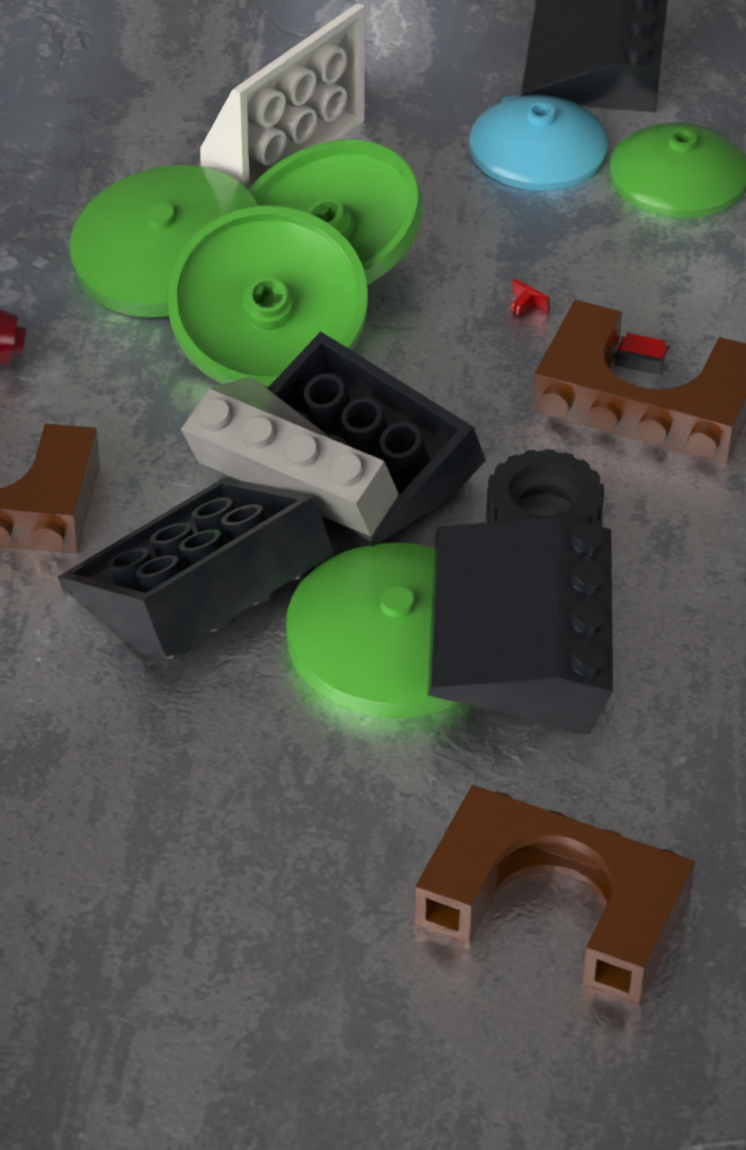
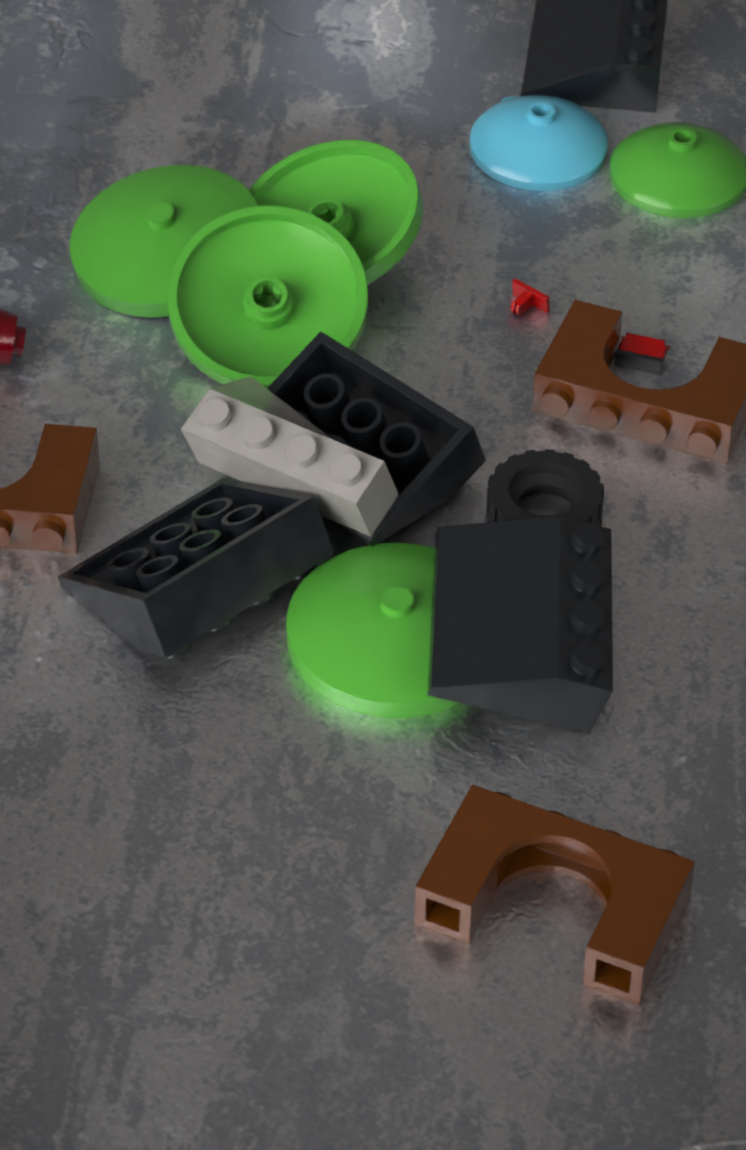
white slope [200,3,365,190] -> none

